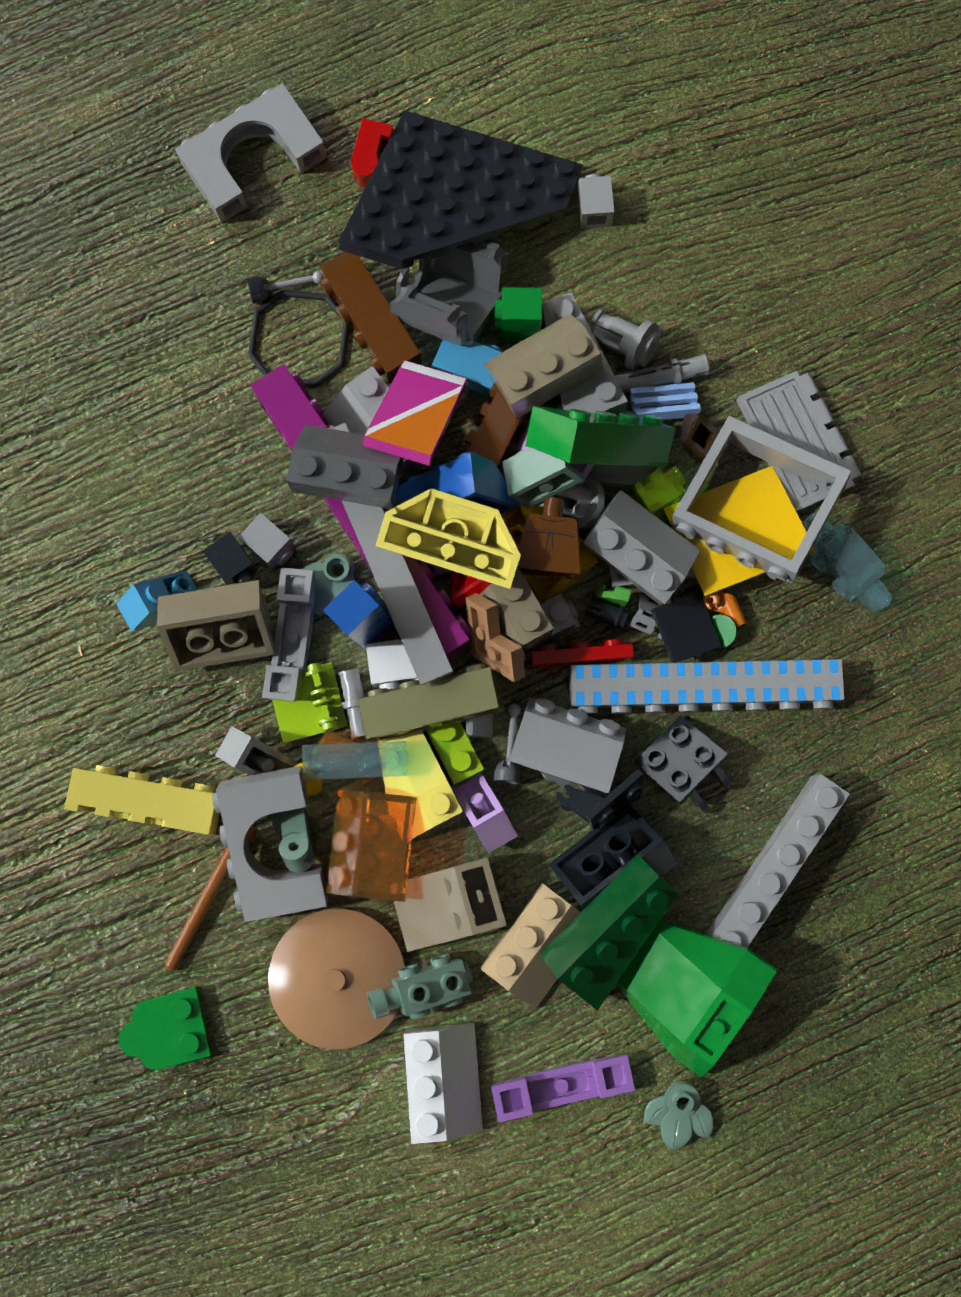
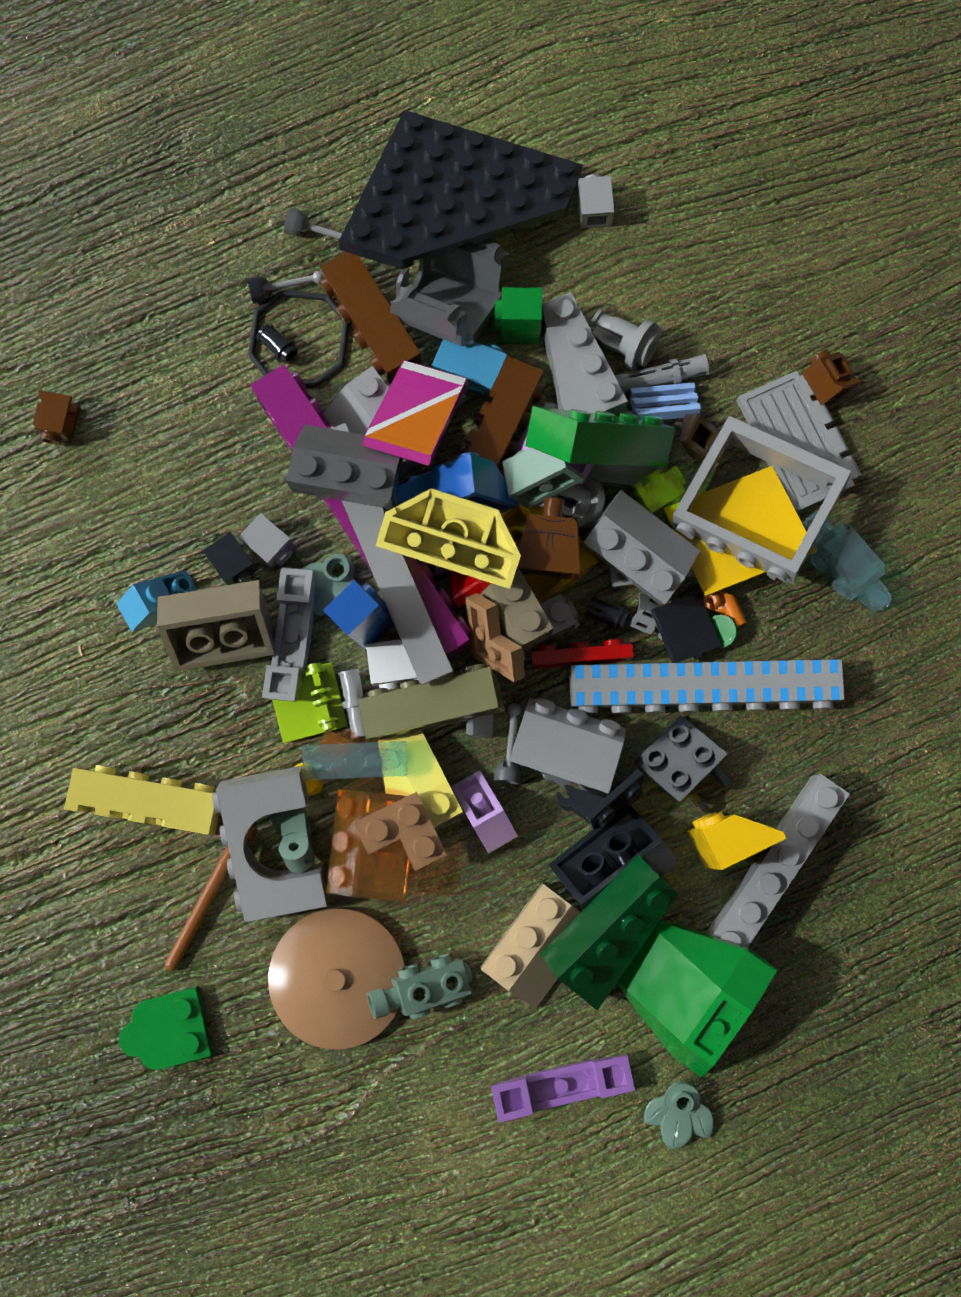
light grey arch [175,83,327,223] -> none
light grey slope [215,726,299,776] -> none
red leg [351,118,394,188] -> none
dark tan slope [389,857,507,952] -> none
white slope [404,1023,483,1144] -> none
lime plate [426,722,485,786] -> none
dark tan slope [484,314,603,419] -> none
bright green tile [594,585,631,607] -> none
none -> reddish brown window [33,390,80,445]
none -> black pin [257,324,298,364]
none -> dark grey hinge [284,207,342,239]
none -> medium nougat plate [353,792,447,871]
none -> yellow slope [687,812,787,870]
none -> reddish brown window [802,350,863,406]

